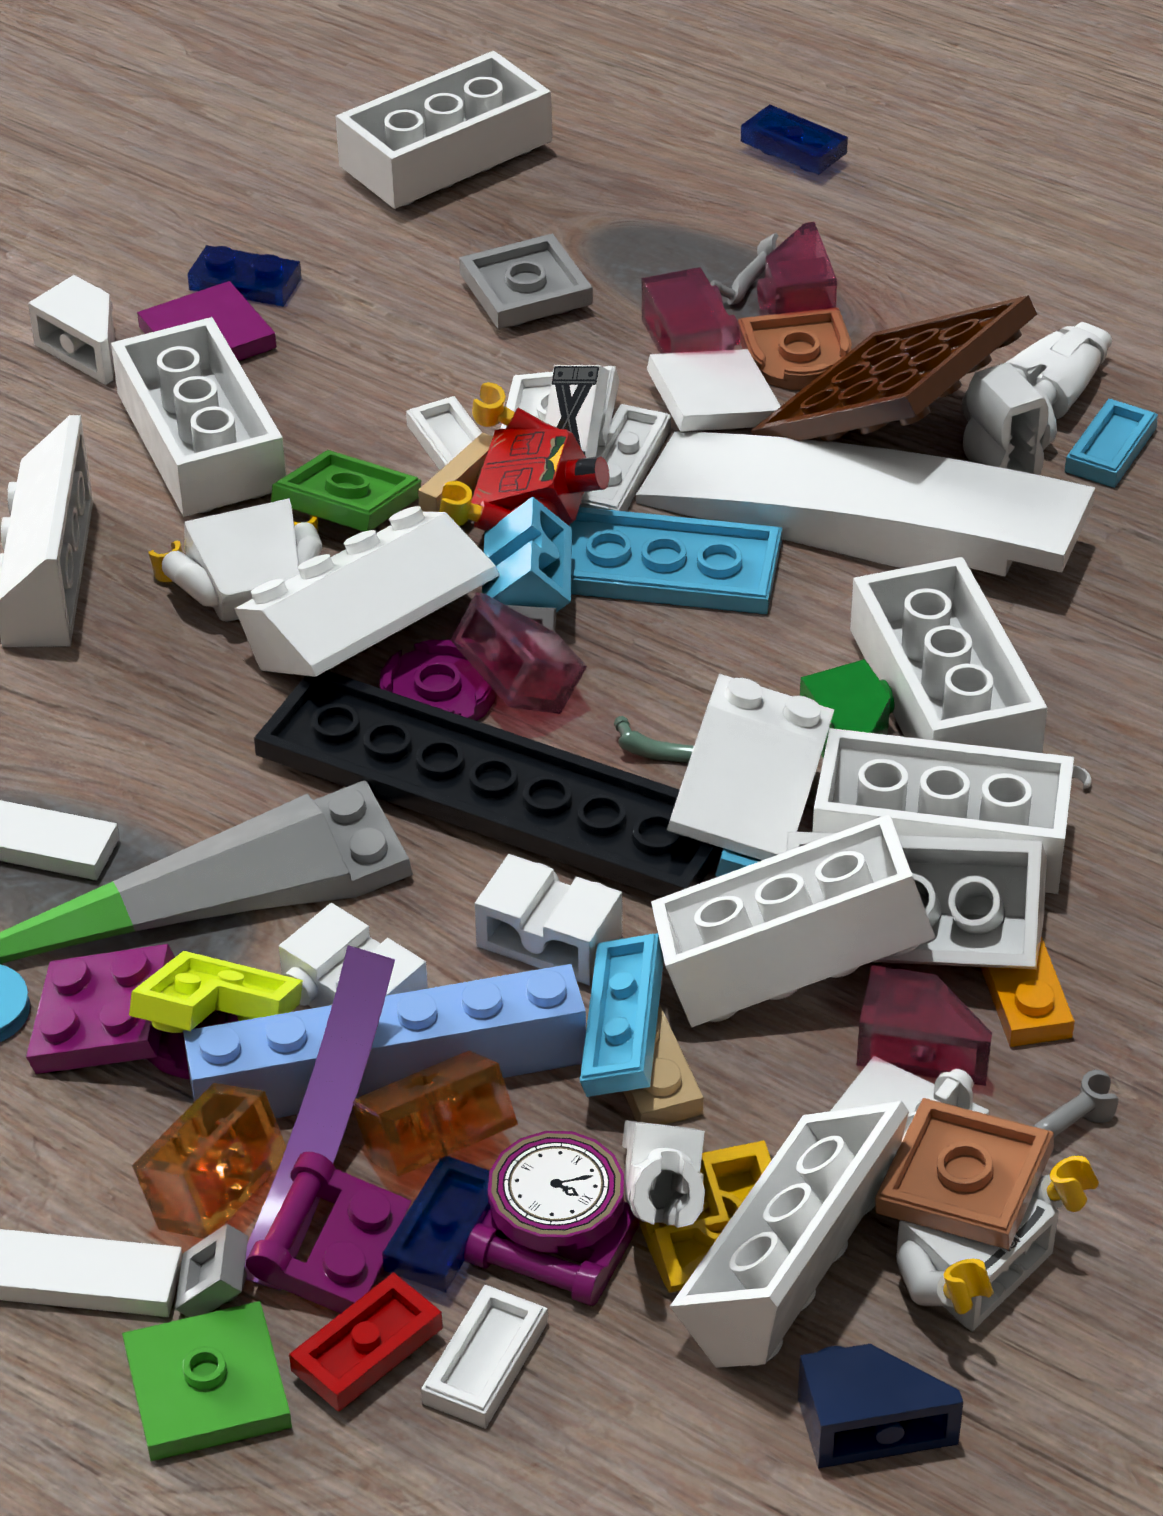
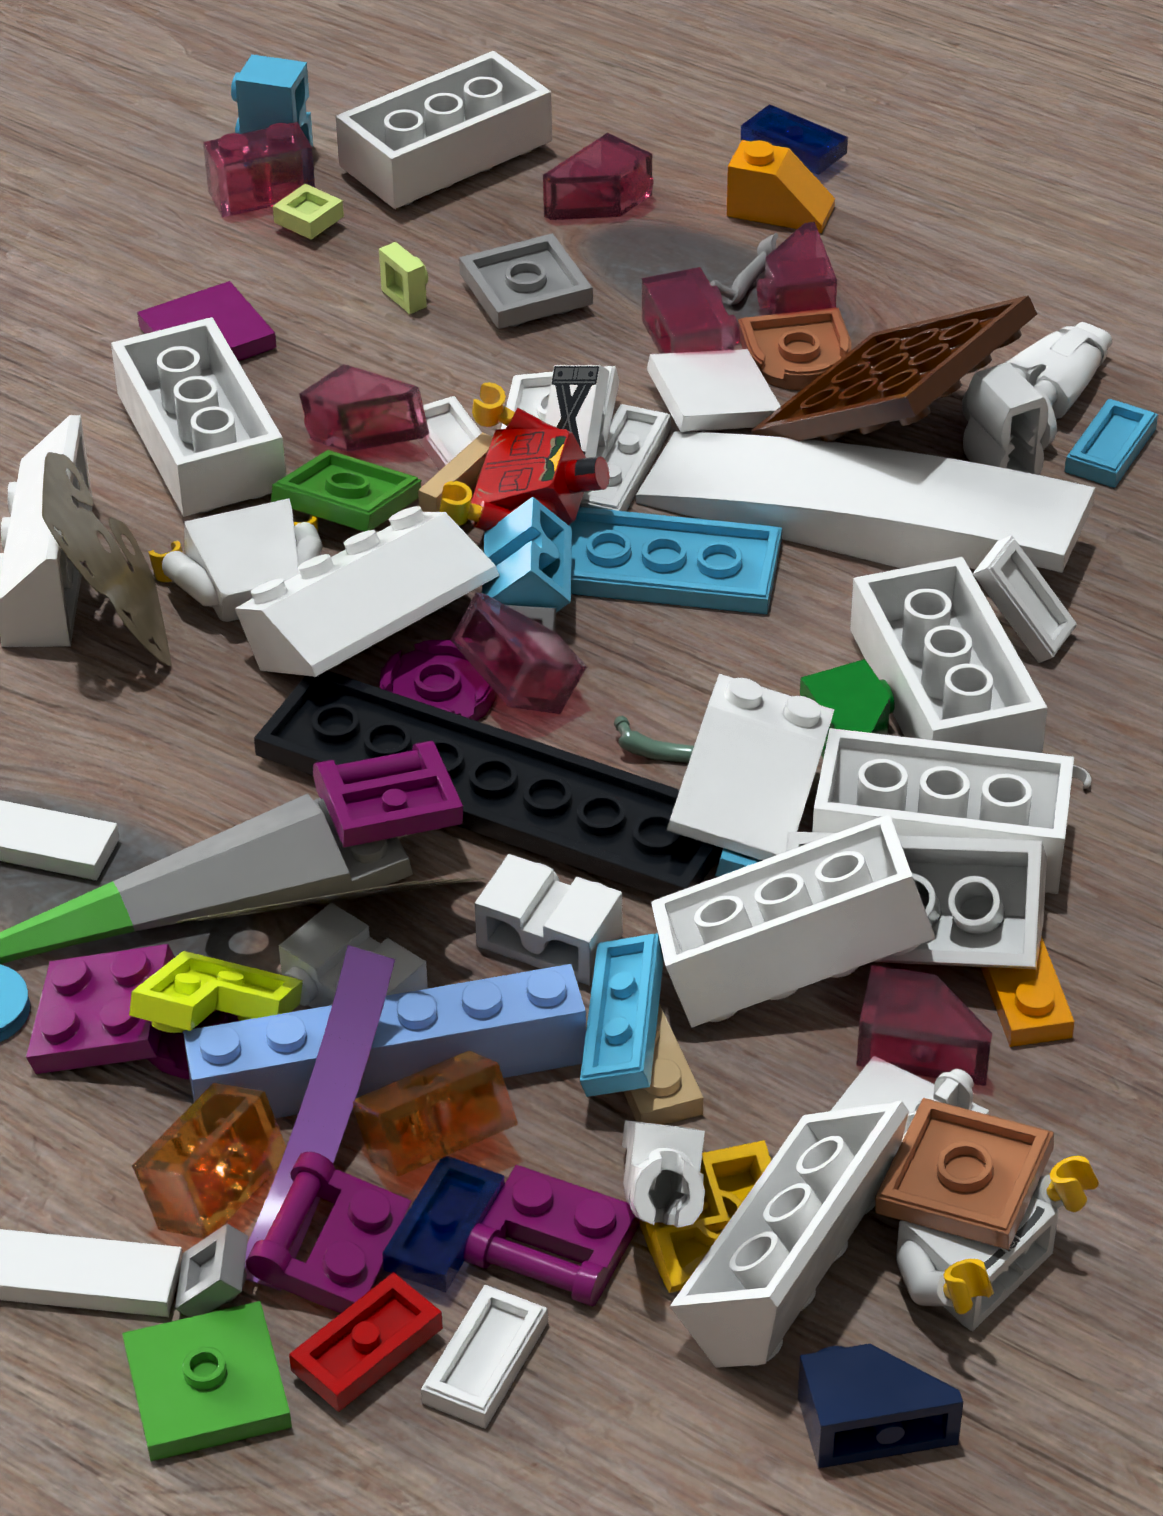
white slope [28,275,115,385] -> none
clear blue plate [187,245,302,307] -> none
tile [488,1131,624,1252] -> none
light grey piece [1033,1069,1118,1138] -> none
none -> dark tan piece [42,452,172,666]
none -> dark tan piece [177,877,485,922]
none -> clear pink brick [203,122,315,218]
none -> medium azure brick [231,54,313,171]
none -> yellowish green plate [273,184,344,240]
none -> clear pink slope [299,364,429,452]
none -> magenta plate [313,741,463,848]
none -> yellowish green plate [379,242,428,314]
none -> clear pink slope [543,133,654,220]
none -> light orange slope [726,140,835,234]
none -> white tile [973,535,1077,663]

